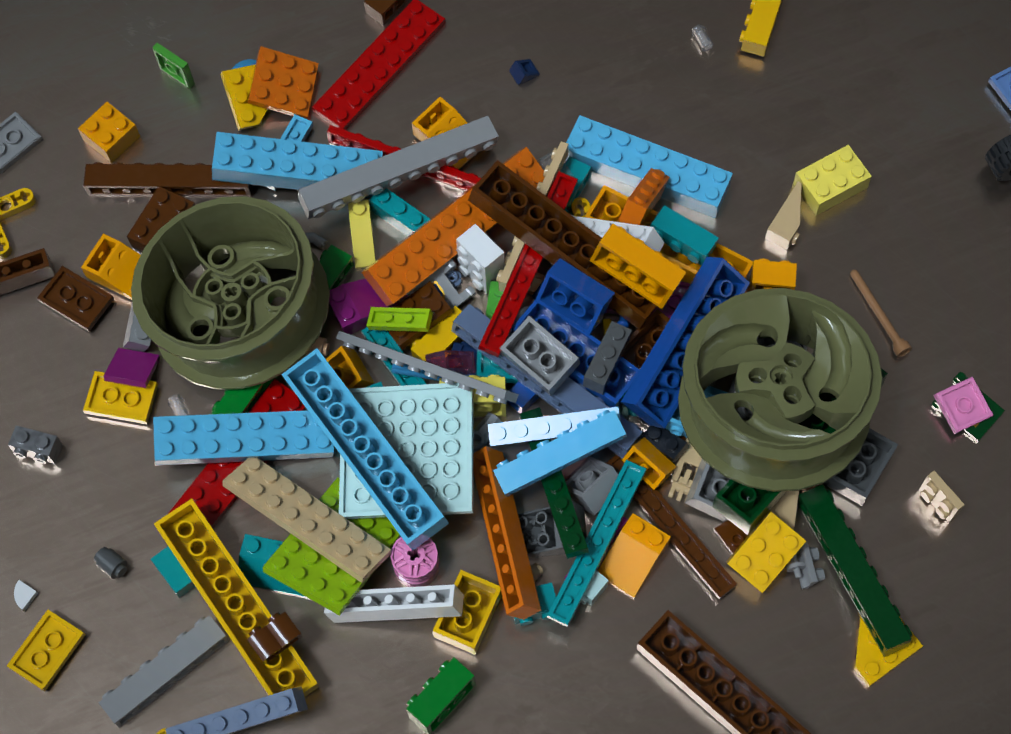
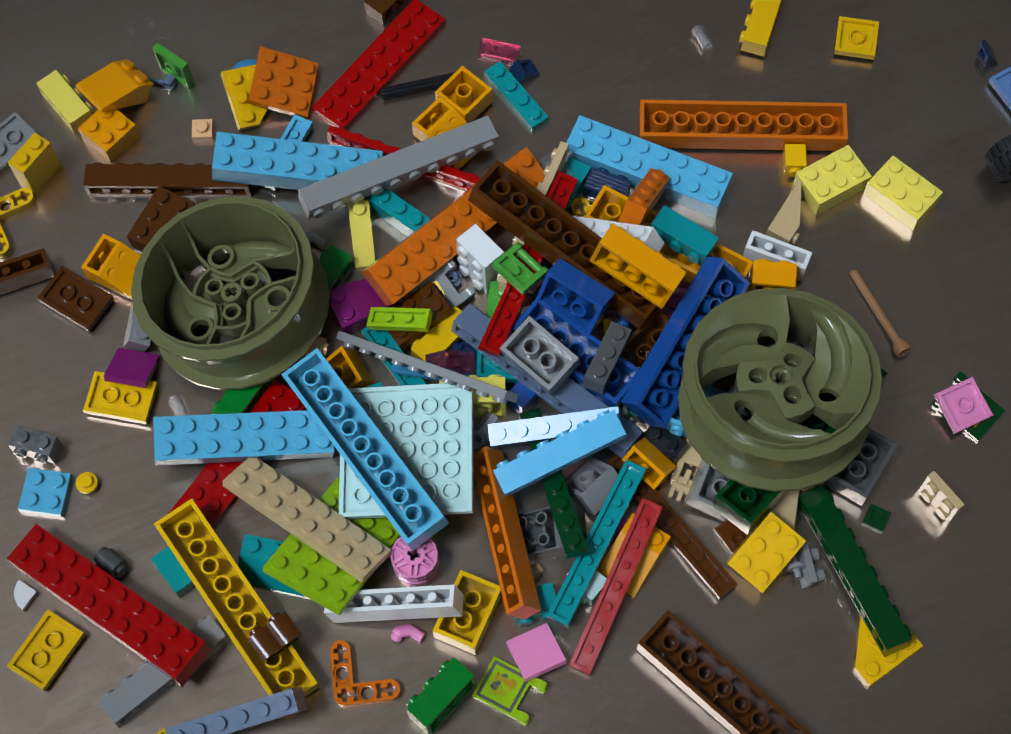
none -> red brick [6,524,211,687]
none -> yellow brick [7,132,62,196]
none -> medium azure plate [18,468,73,518]
none -> light yellow brick [36,70,94,134]
none -> light orange slope [75,59,153,112]
none -> yellow plate [76,472,98,494]
none -> sand blue hand [148,74,177,90]
none -> light nougat plate [192,119,214,141]
none -> orange beam [330,640,401,708]
none -> black axle [380,72,455,99]
none -> bright pink arm [391,624,426,643]
none -> light orange brick [435,66,493,123]
none -> lime flag [472,656,548,726]
none -> clear pink plate [477,38,521,66]
none -> teal plate [484,61,549,132]
none -> bright green plate [492,242,549,295]
none -> bright pink tile [506,623,567,682]
none -> red plate [569,498,663,675]
none -> dark blue brick [583,167,631,199]
none -> orange brick [639,99,848,151]
none -> white brick [743,230,812,282]
none -> yellow brick [782,144,807,177]
none -> yellow plate [834,16,879,60]
none -> dark green tile [861,504,891,534]
none -> light yellow brick [863,156,943,231]
none -> dark blue slope [977,40,998,68]

